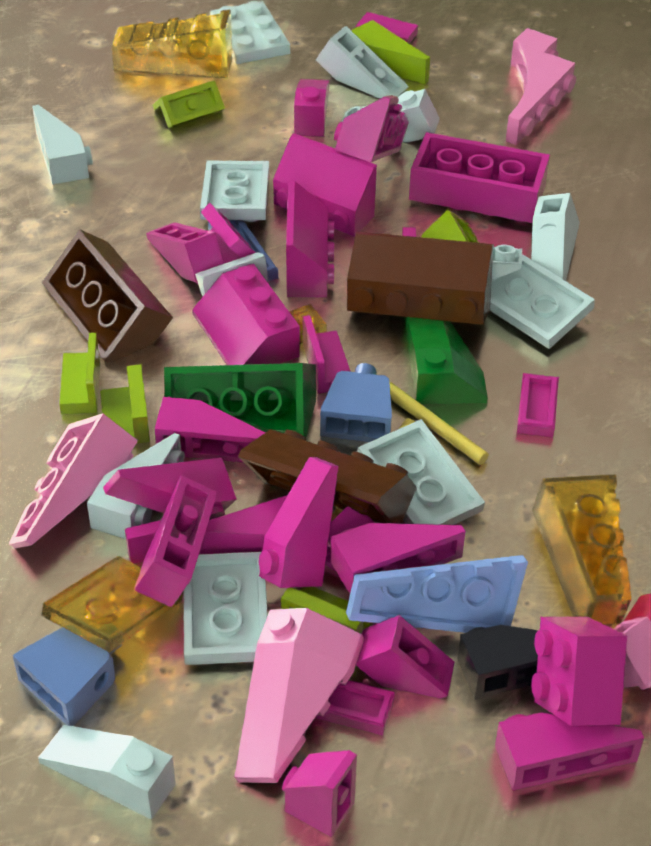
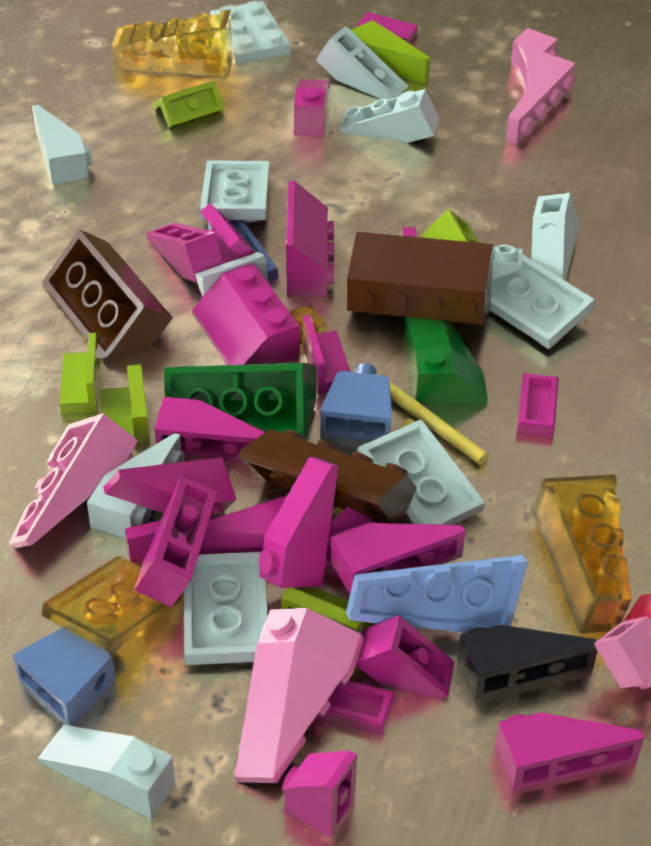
dark pink slope [273,133,377,237] -> none
dark pink wedge [334,95,409,162] -> none
dark pink brick [409,132,550,223] -> none
dark pink brick [531,617,627,726] -> none

